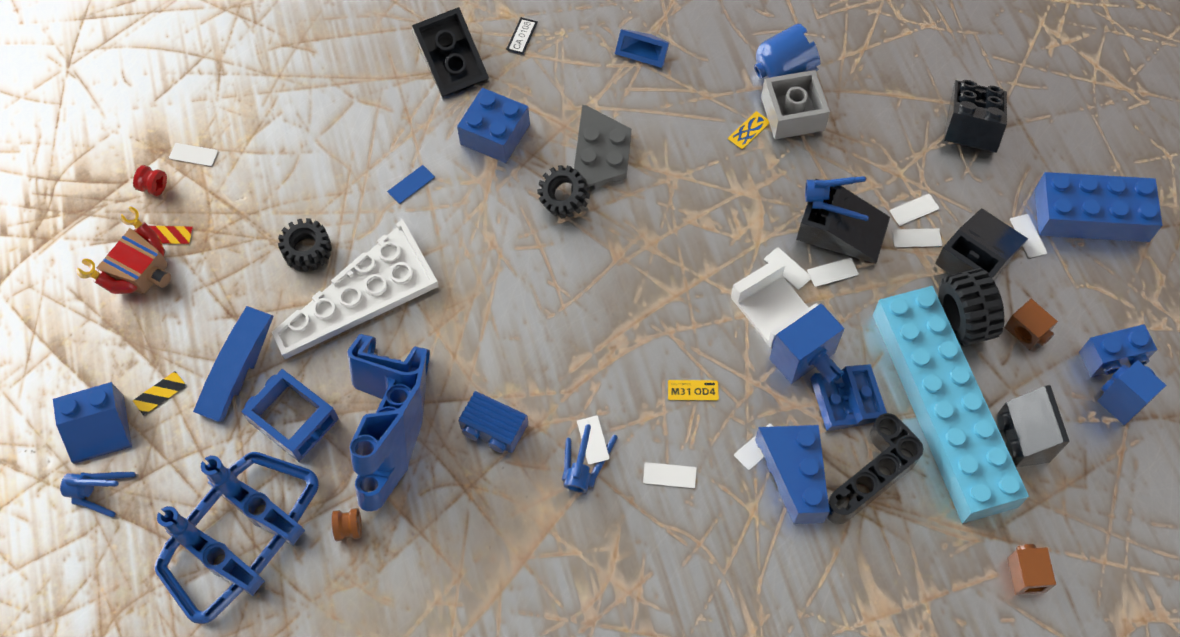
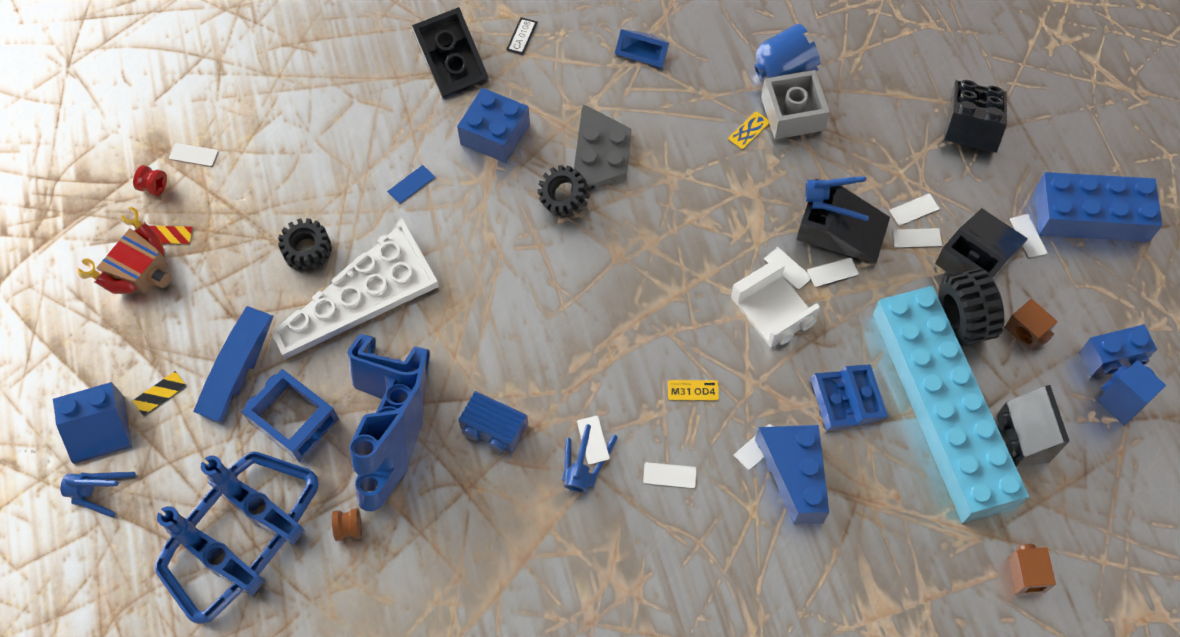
blue brick [769,303,845,385] -> none
black beam [827,413,924,524] -> none

